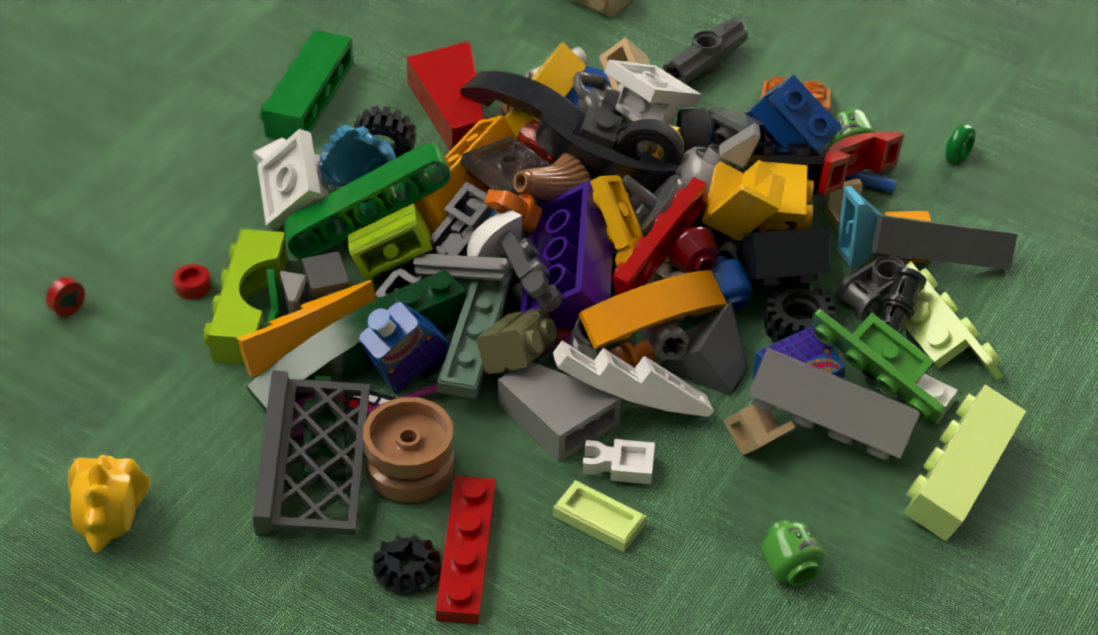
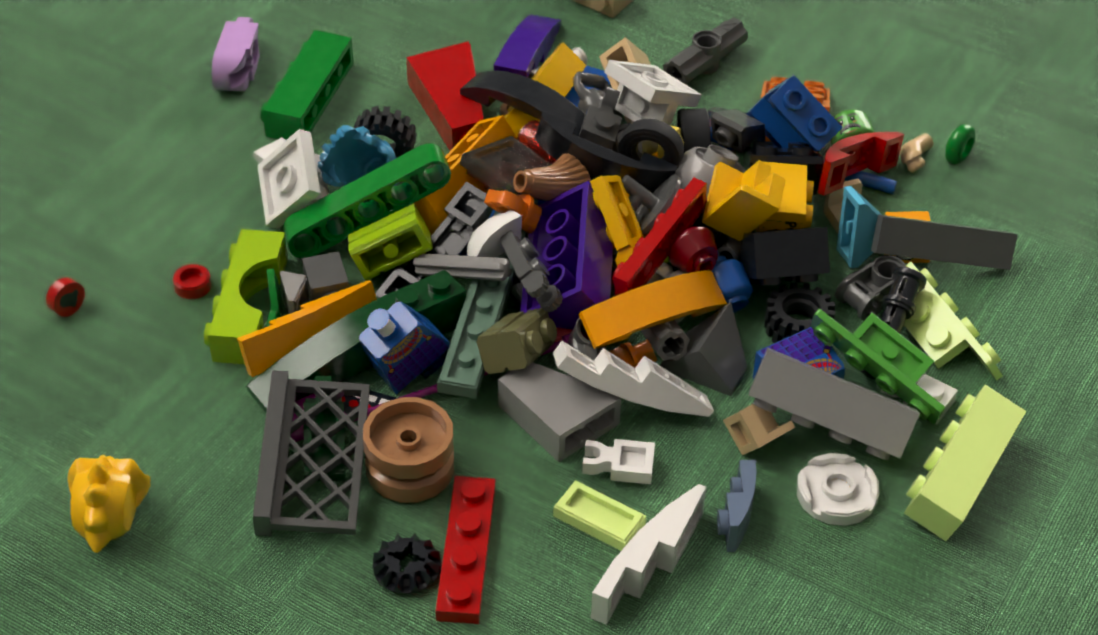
light grey slope [719,123,760,167] -> none
bright green head [761,520,824,586] -> none
none -> lavender piece [212,17,260,91]
none -> dark purple slope [493,14,561,77]
none -> white slope [591,484,706,625]
none -> sand blue slope [717,460,757,552]
none -> white tile [797,453,879,526]
none -> tan arm [900,133,934,173]

